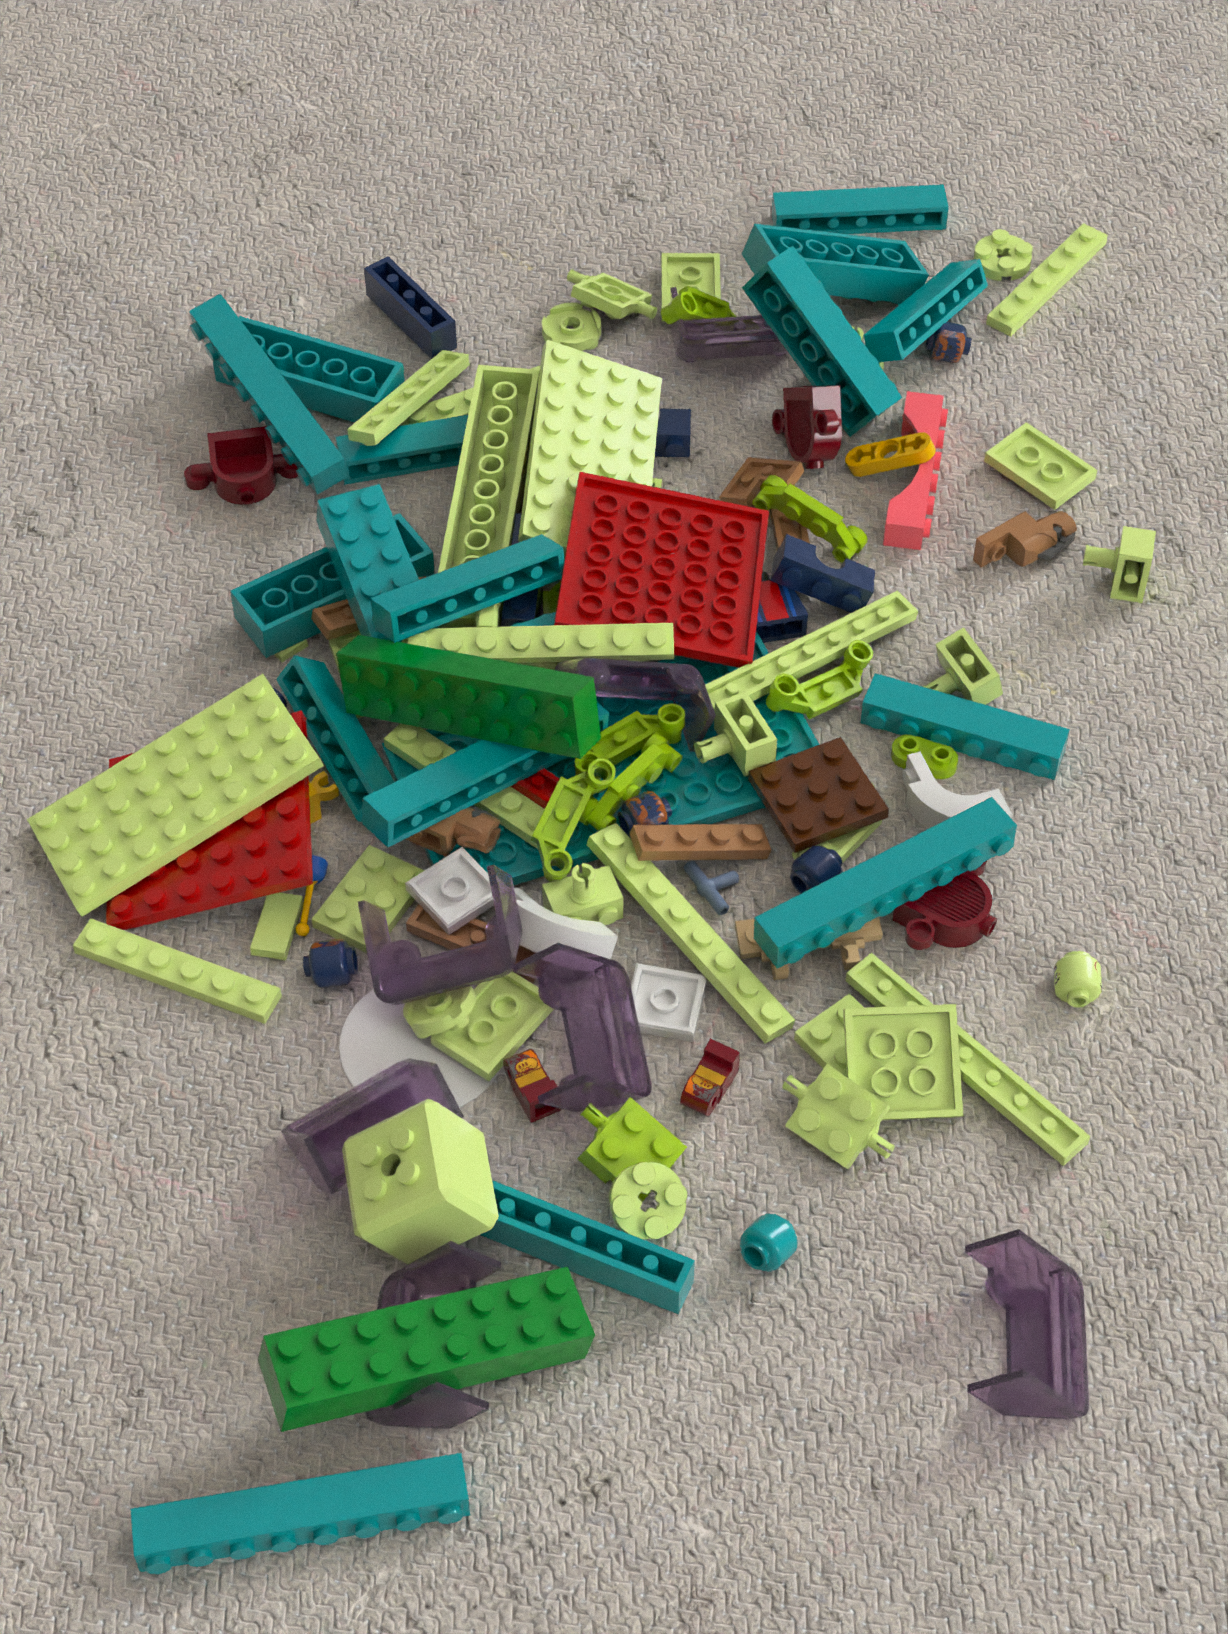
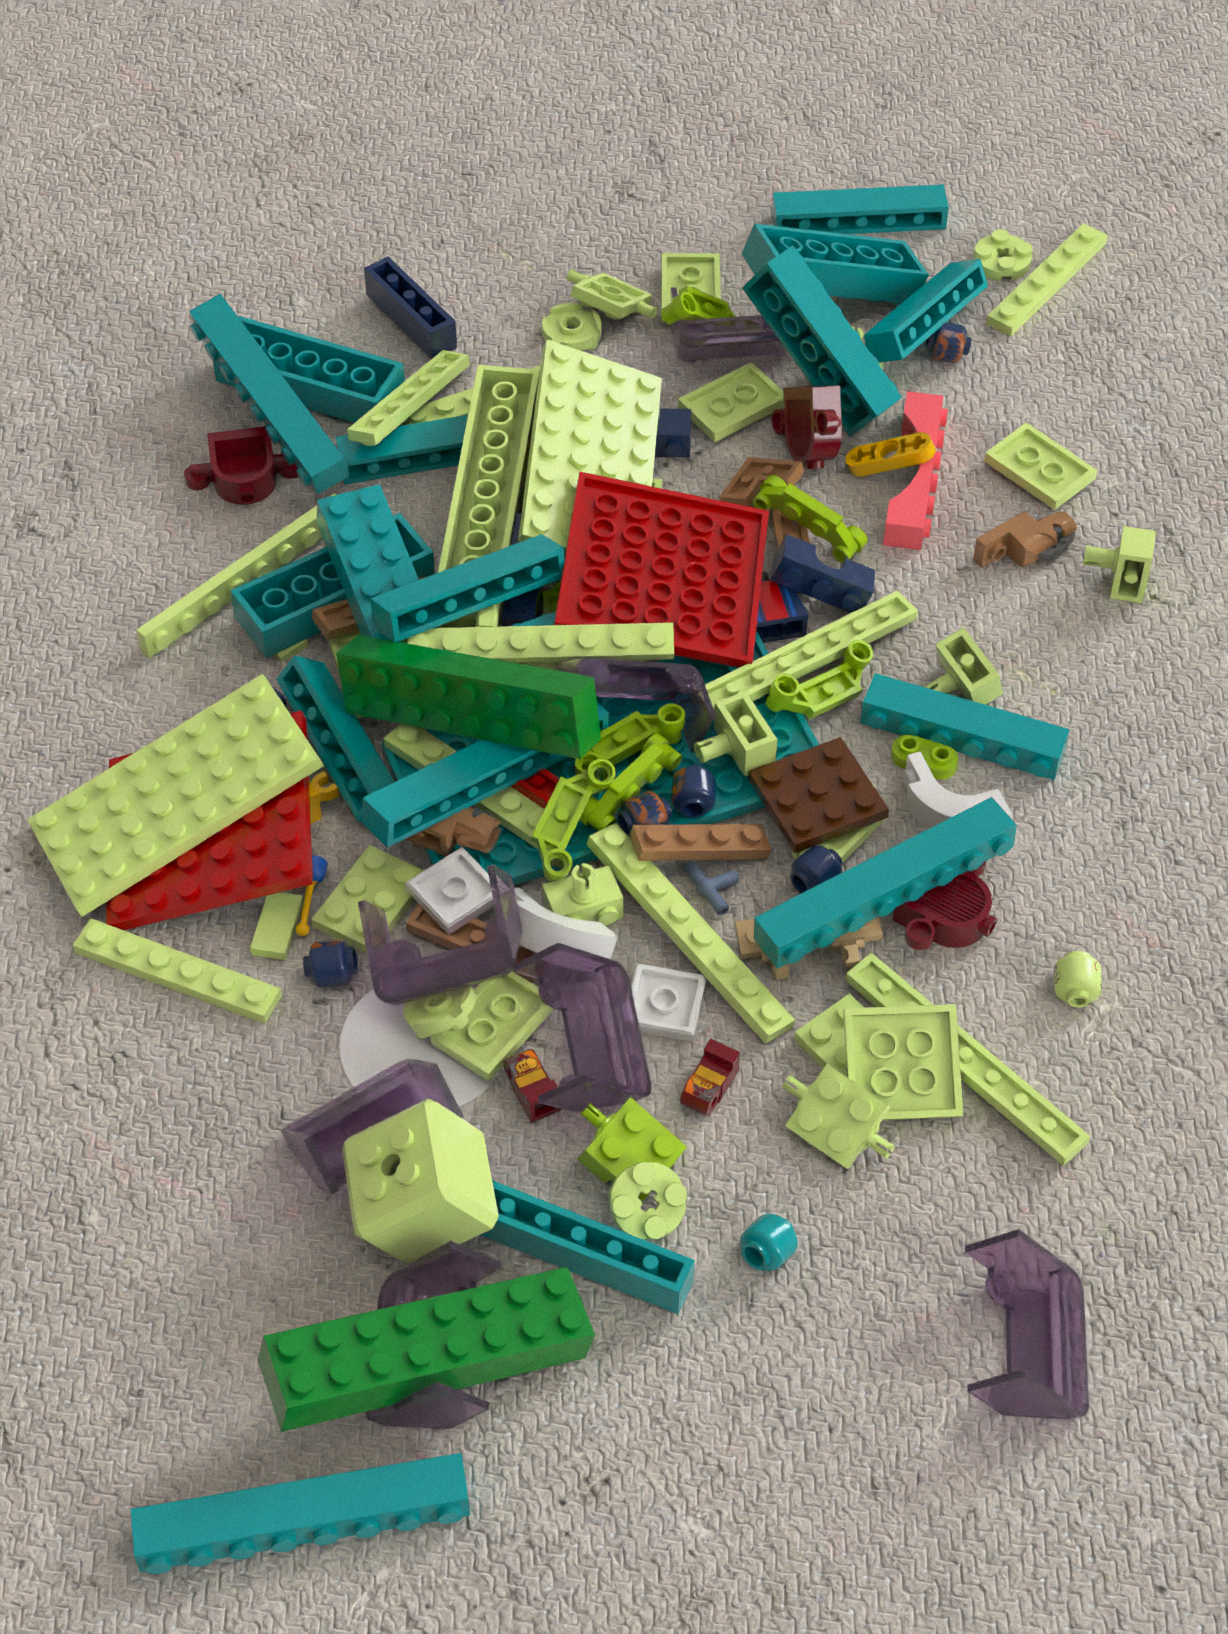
none -> yellowish green plate [136,494,335,658]
none -> dark blue head [671,765,716,818]
none -> yellowish green plate [678,362,784,443]

